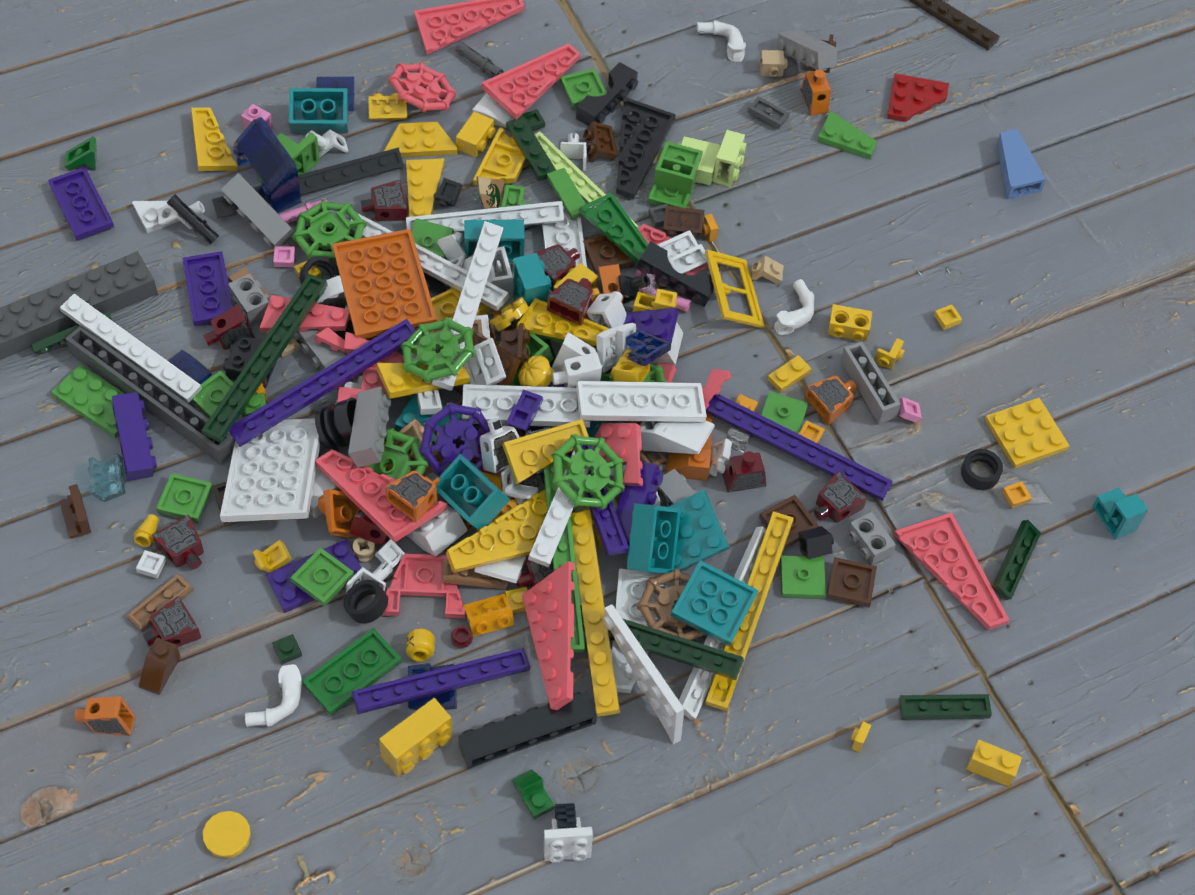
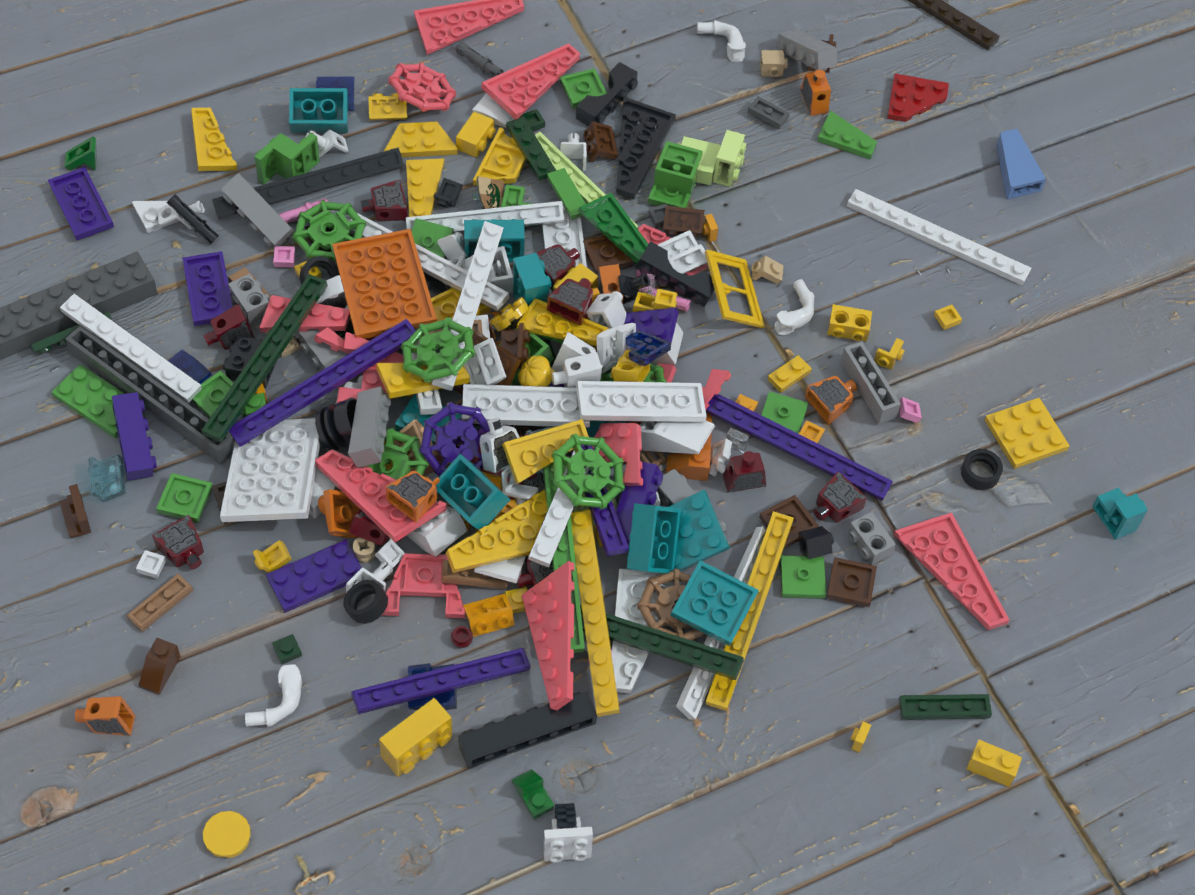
yellow cone [134,514,159,547] -> none
torso [142,596,201,647] -> none
clear blue windscreen [232,117,302,213] -> none
bright pink brick [241,104,273,138] -> none
bright green plate [291,547,354,606] -> none
green plate [302,628,402,716] -> none
yellow head [405,628,435,662] -> none
dark purple slope [506,389,543,431] -> none
white wing [603,604,684,744] -> none
dark green plate [992,520,1041,600] -> none
light orange plate [1002,481,1032,508] -> none
none -> white plate [847,189,1032,286]

